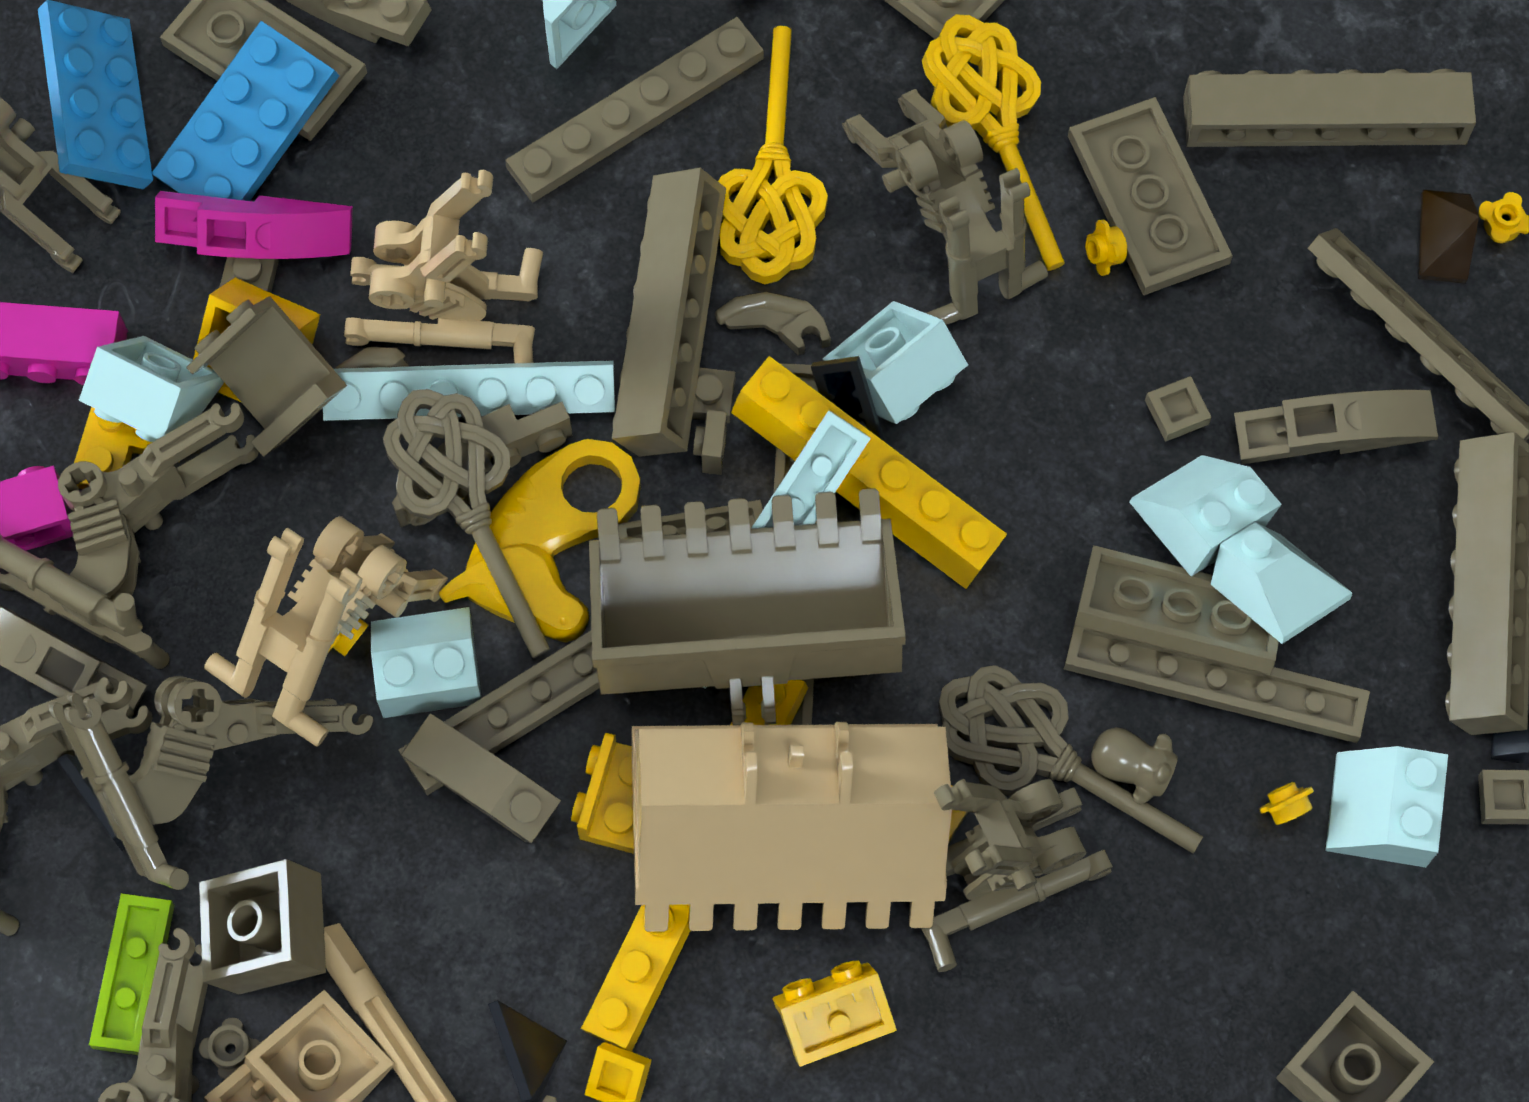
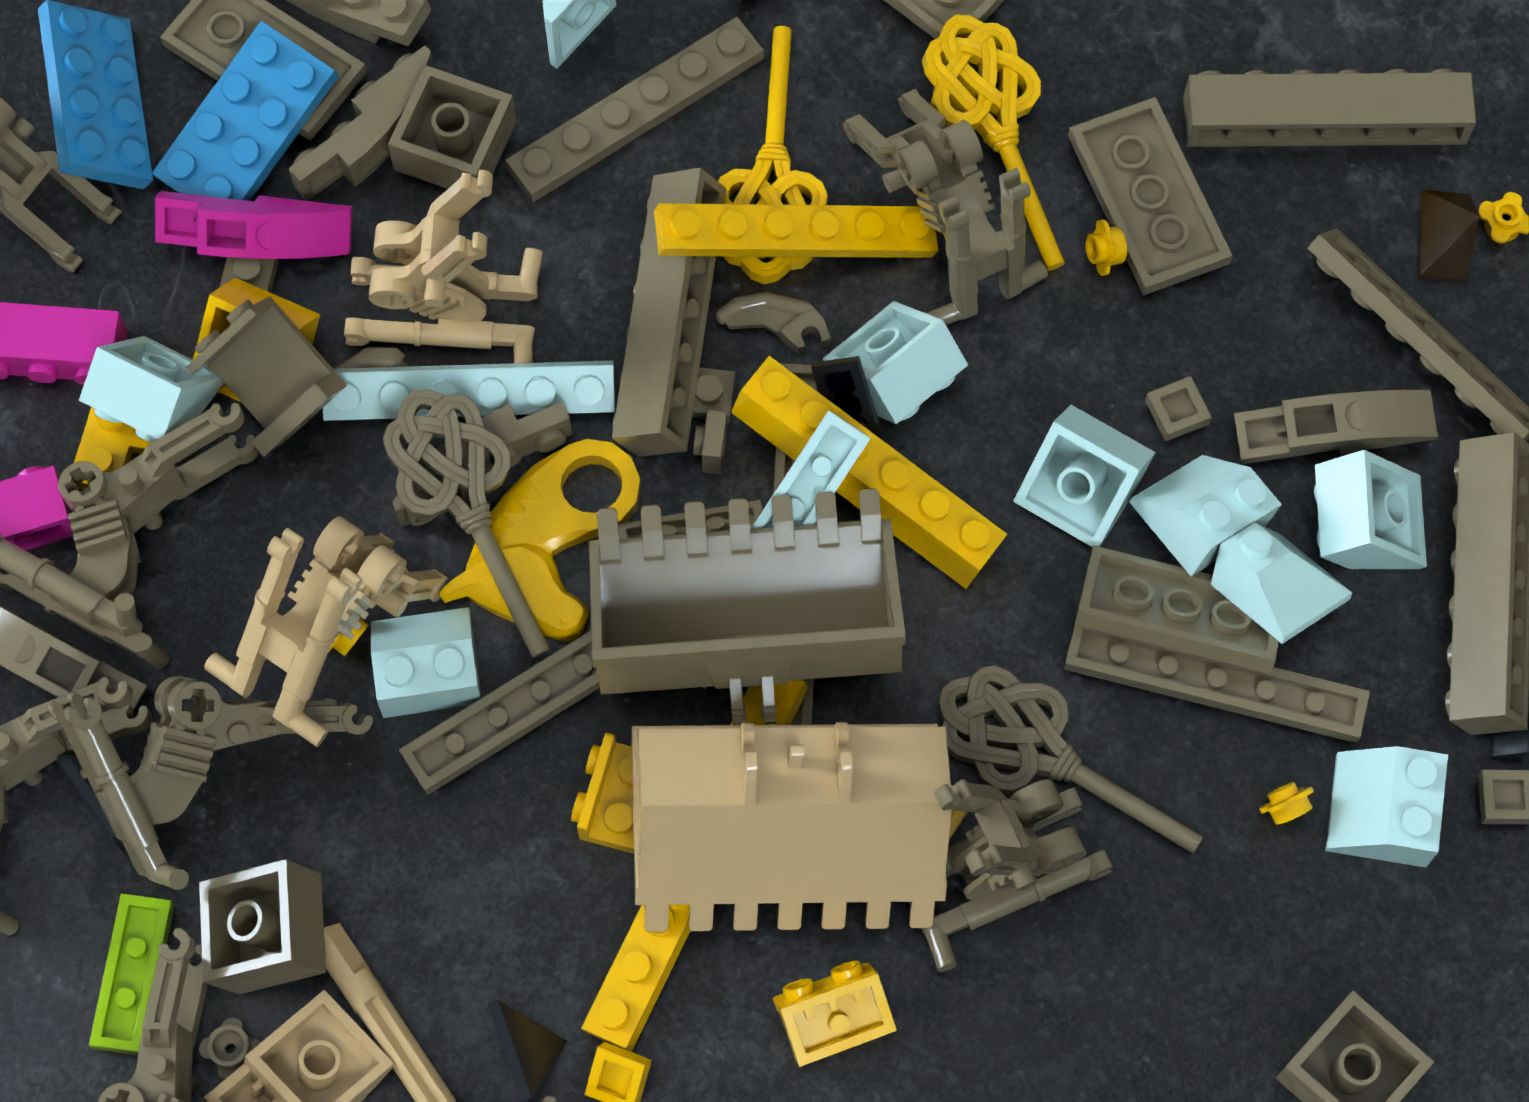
dark tan slope [401,713,561,843] -> none
dark tan animal [1091,727,1178,804] -> none
none -> dark tan slope [288,45,434,201]
none -> dark tan brick [388,65,517,201]
none -> yellow plate [654,203,938,258]
none -> light aqua slope [1013,405,1156,547]
none -> light aqua slope [1314,450,1427,569]

